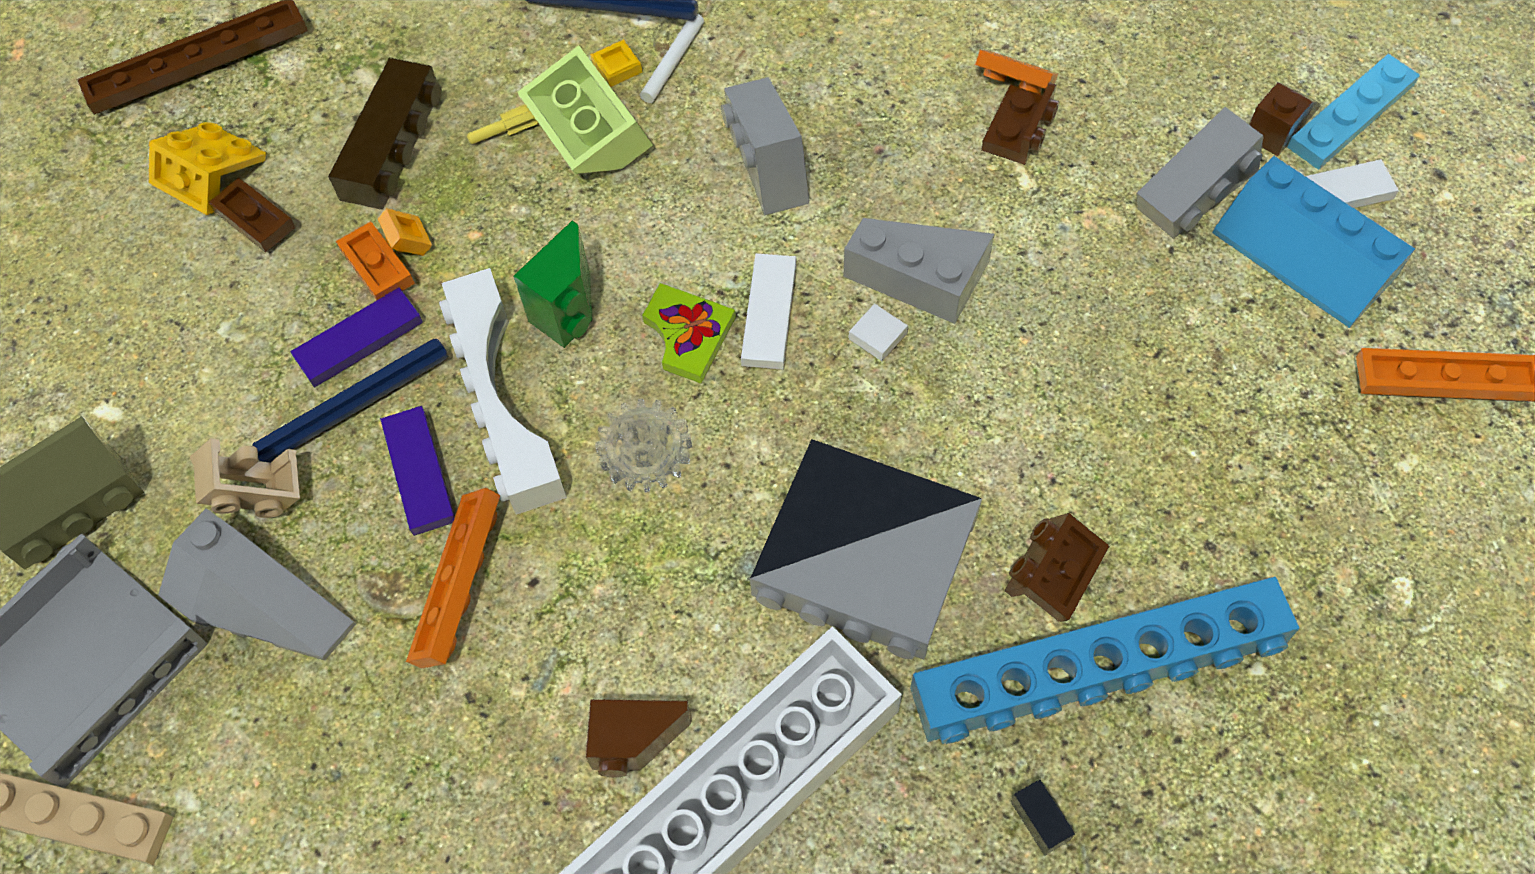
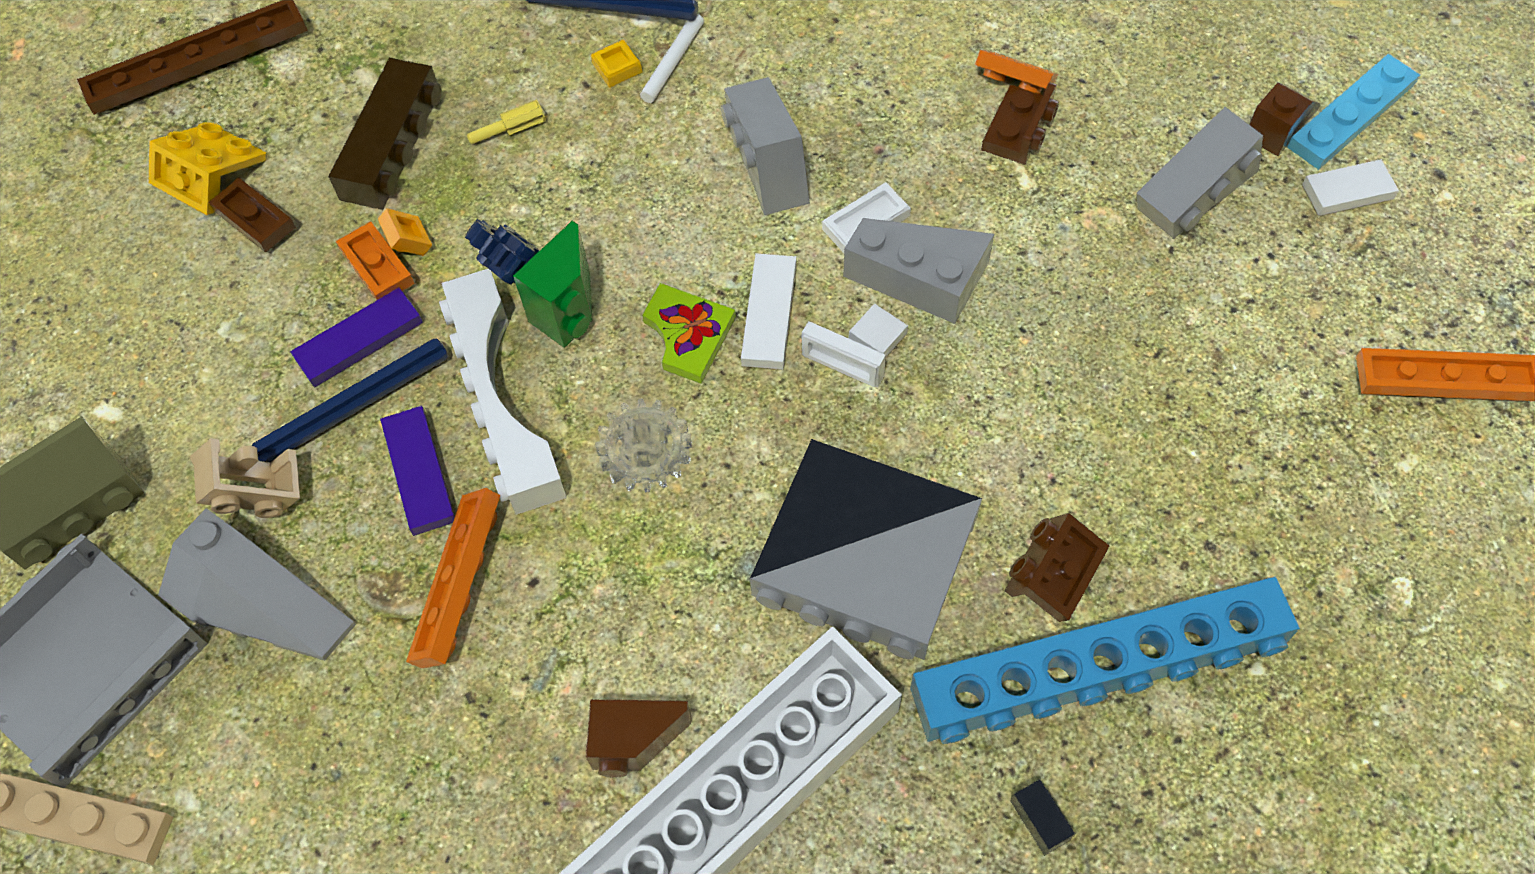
yellowish green slope [517,45,653,174] -> none
dark azure slope [1212,156,1415,328] -> none
none -> dark blue gear [465,218,539,285]
none -> white tile [802,321,886,388]
none -> white tile [822,182,911,253]

